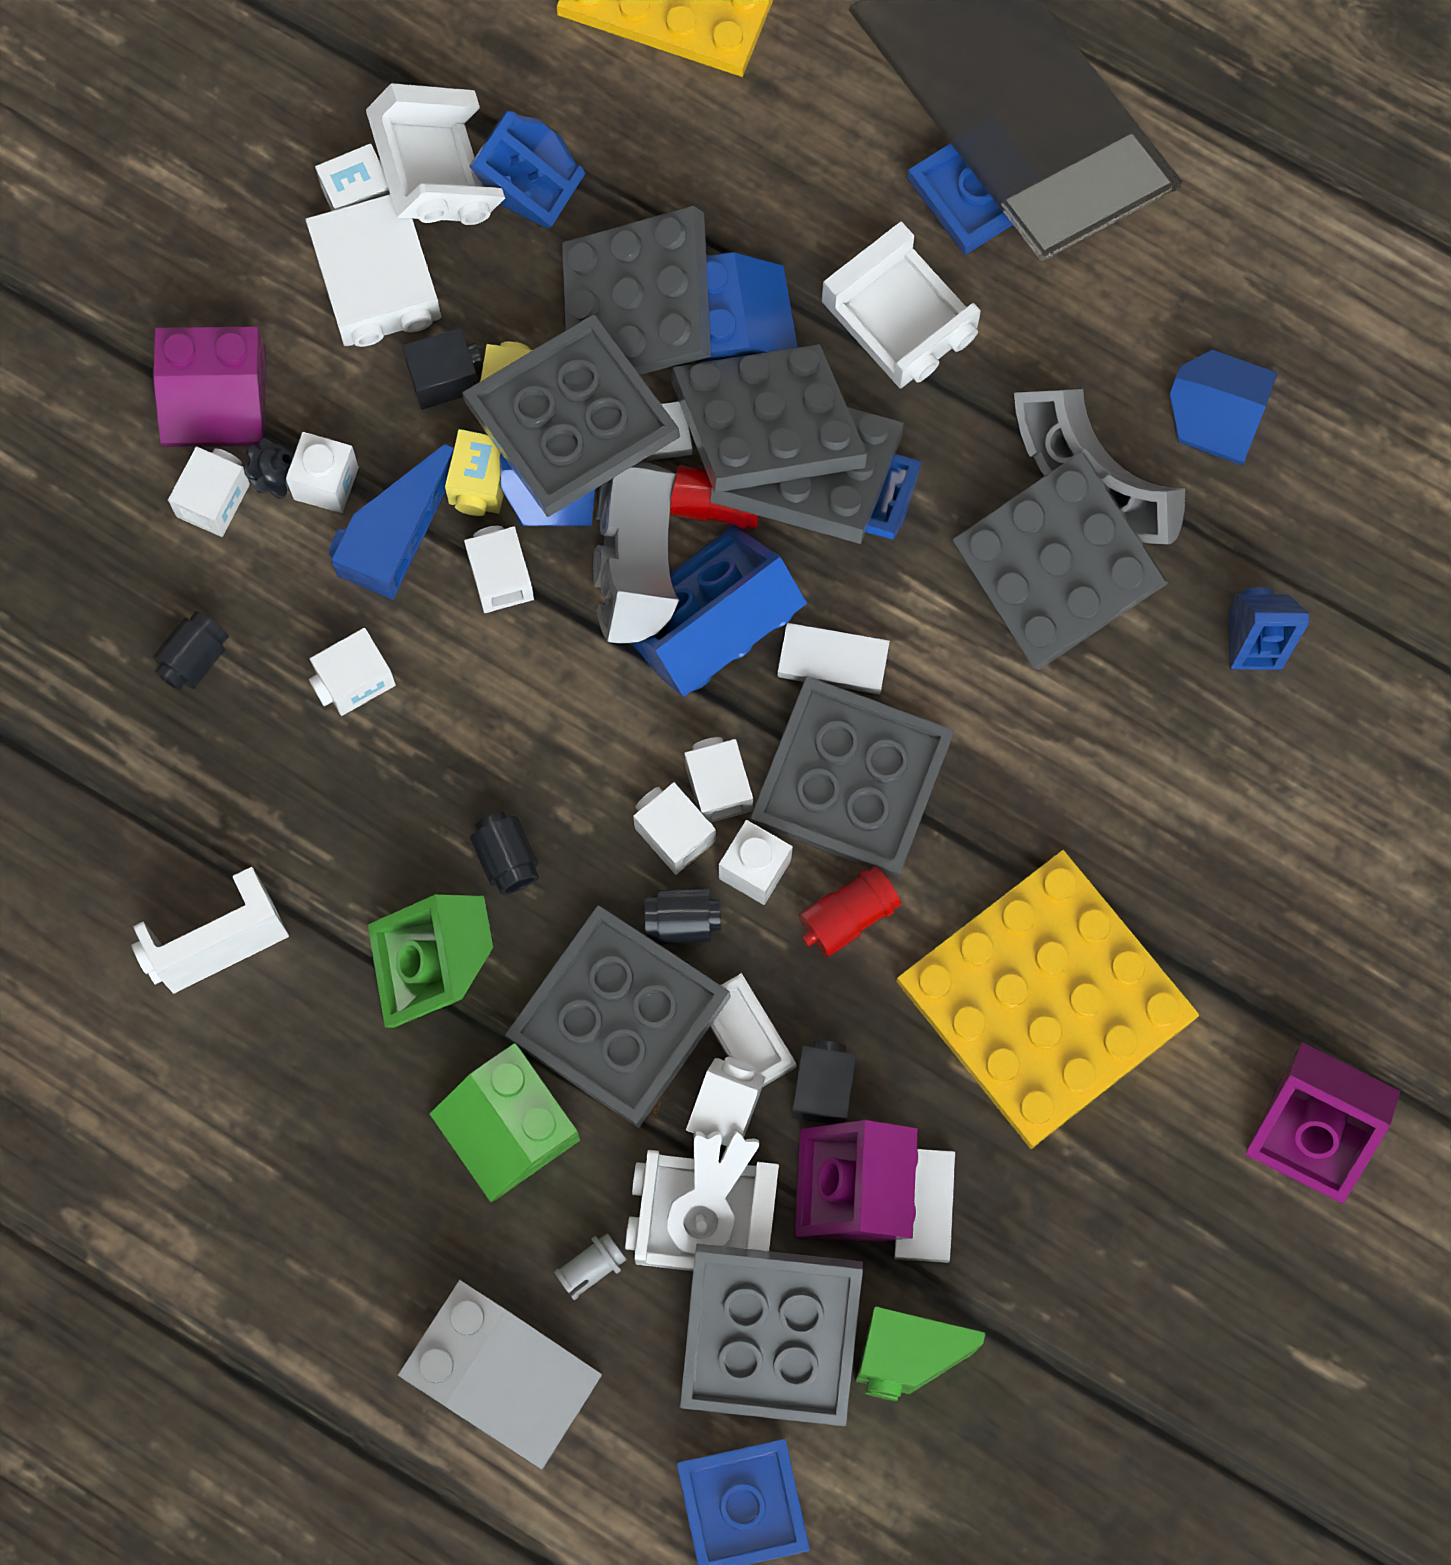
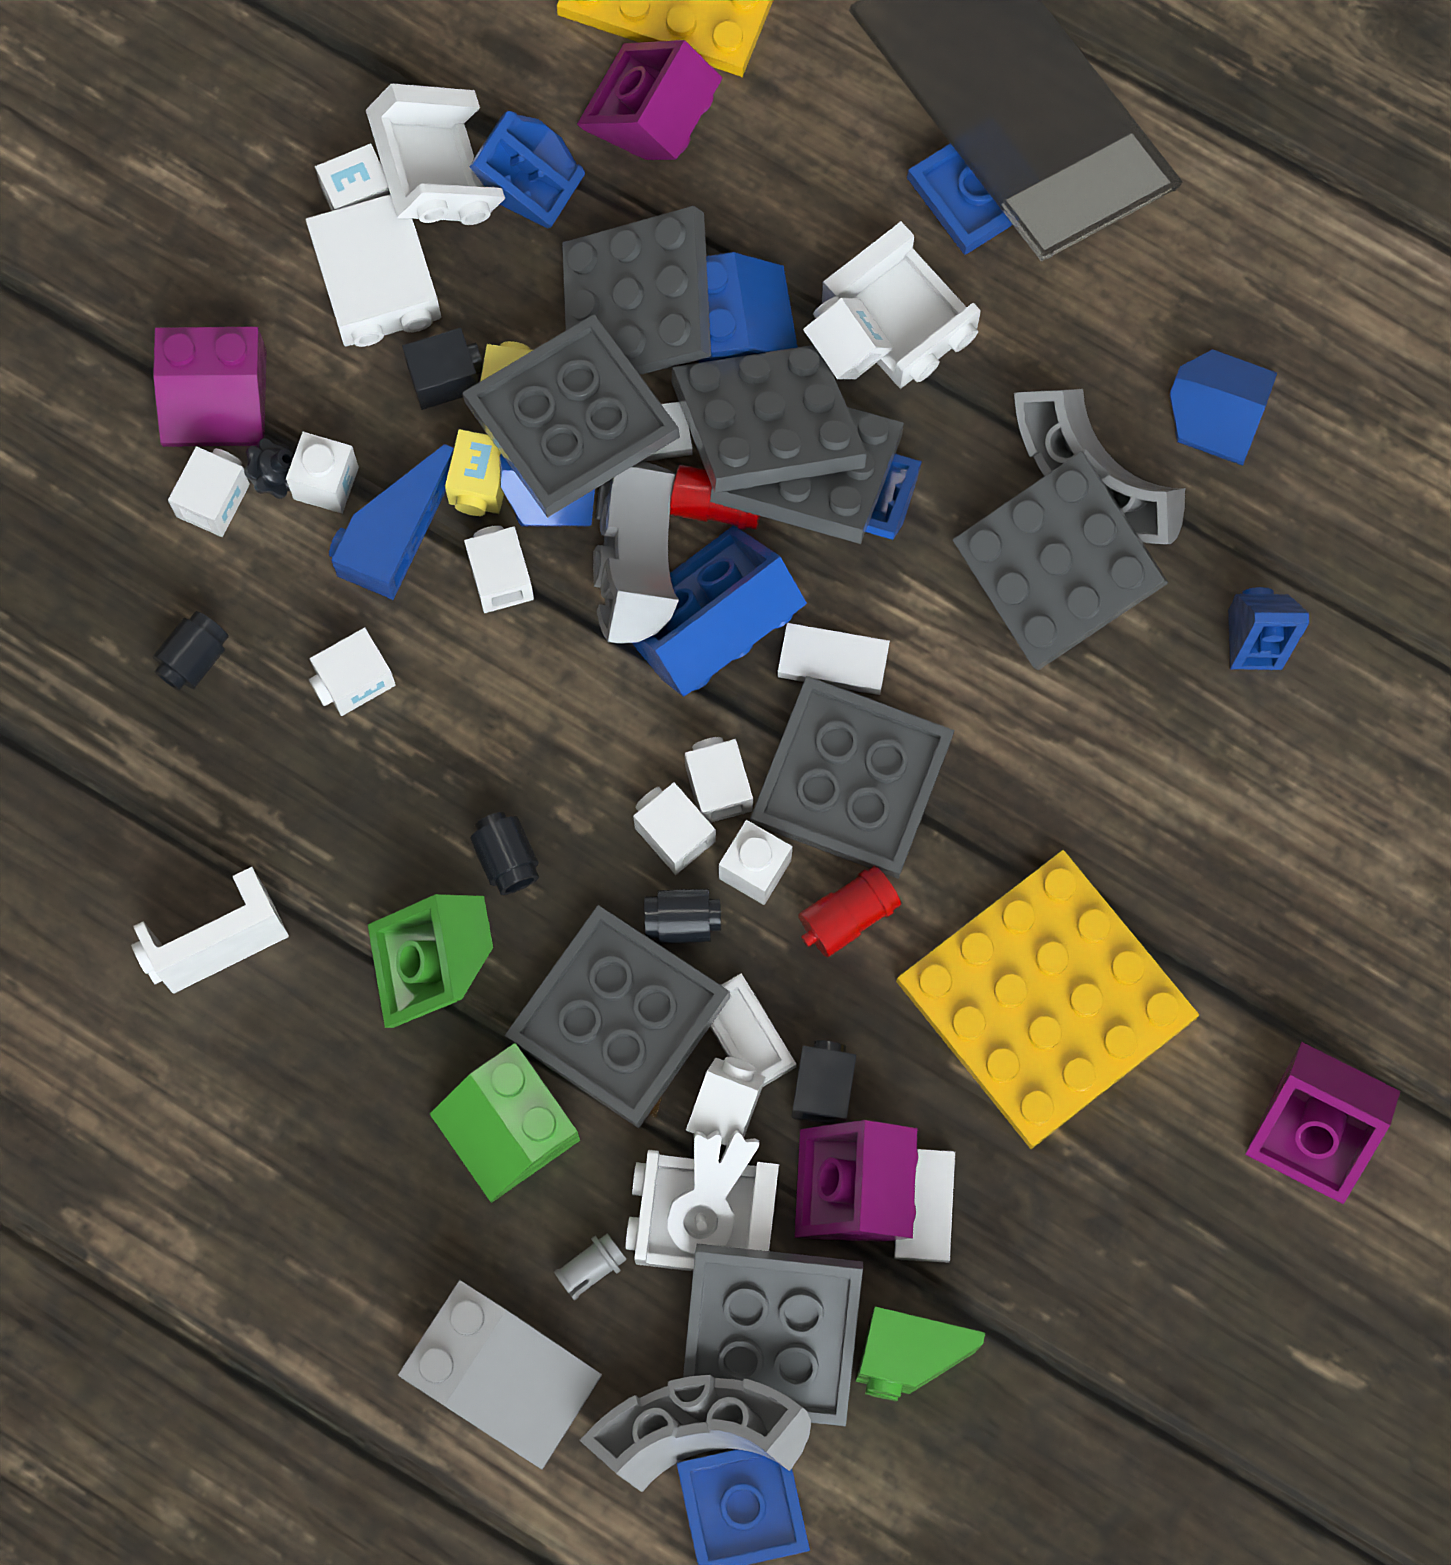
none -> magenta slope [577,40,723,160]
none -> light grey brick [580,1375,811,1492]
none -> white brick [803,297,894,379]

